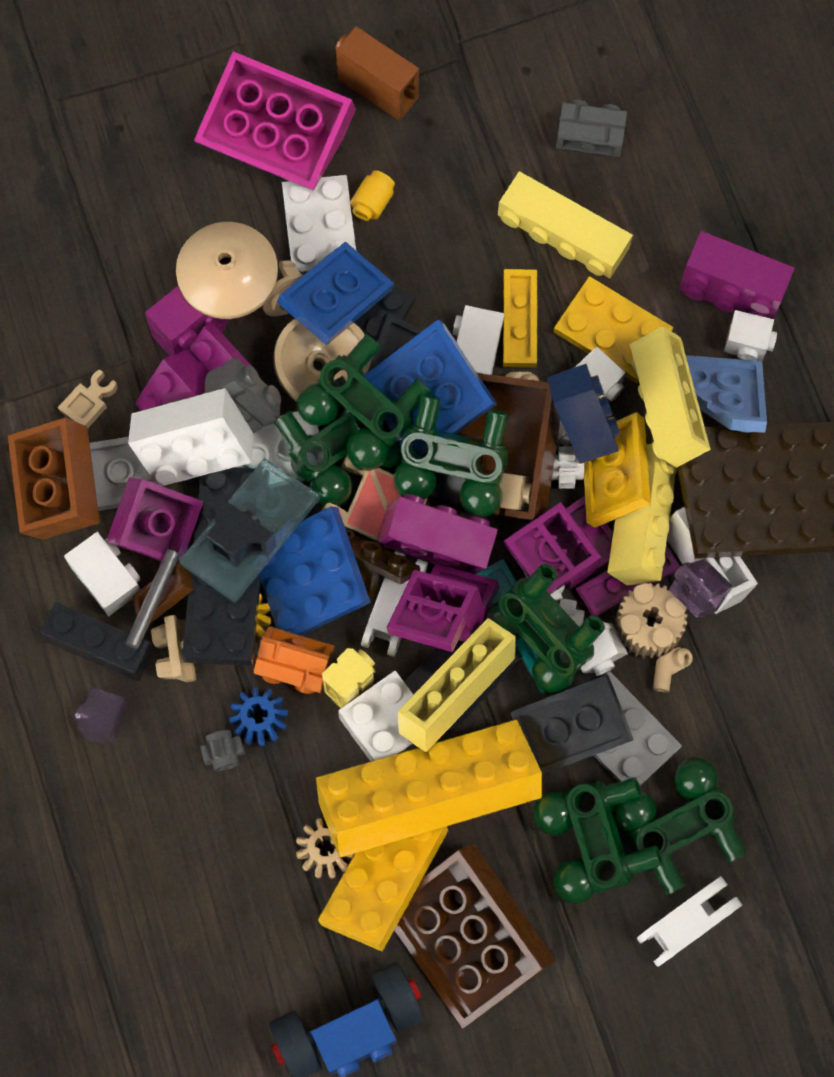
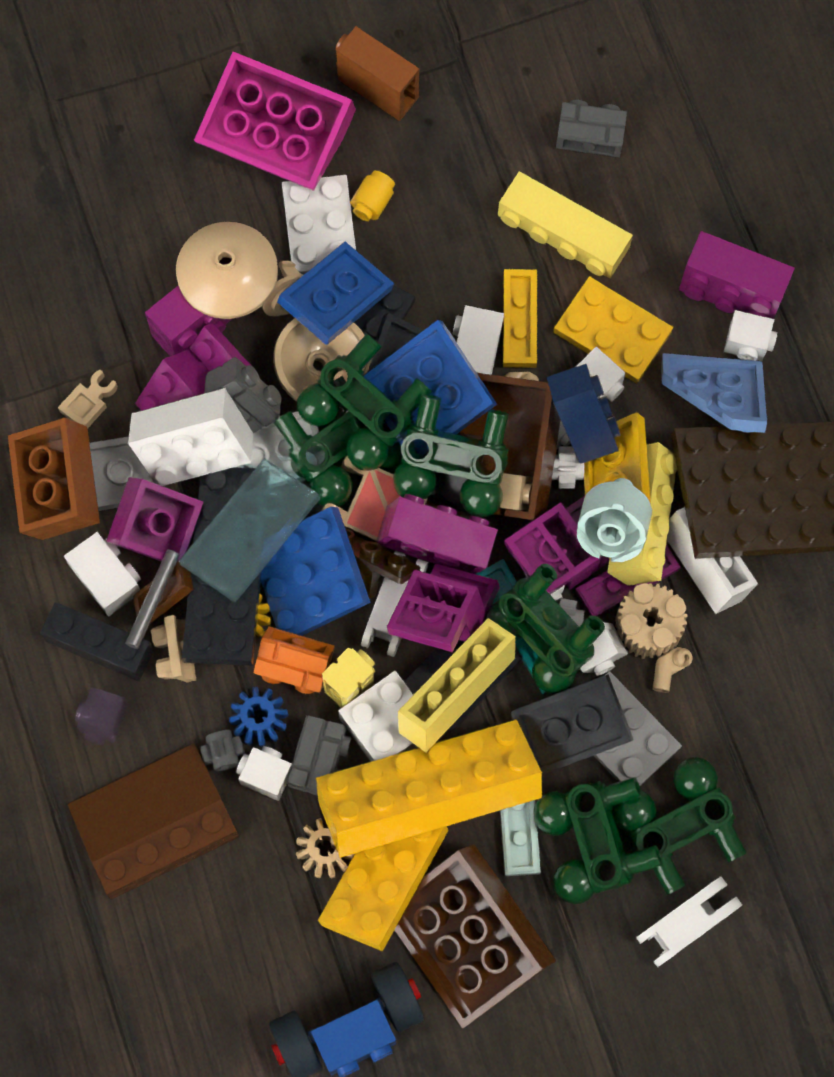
black brick [206,495,276,568] -> none
light yellow brick [630,325,711,468] -> none
clear purple brick [669,559,733,618] -> none
none -> reddish brown slope [67,743,239,900]
none -> white brick [236,746,292,801]
none -> dark grey brick [287,715,352,795]
none -> light aqua tile [500,800,541,876]
none -> light aqua brick [577,478,652,562]

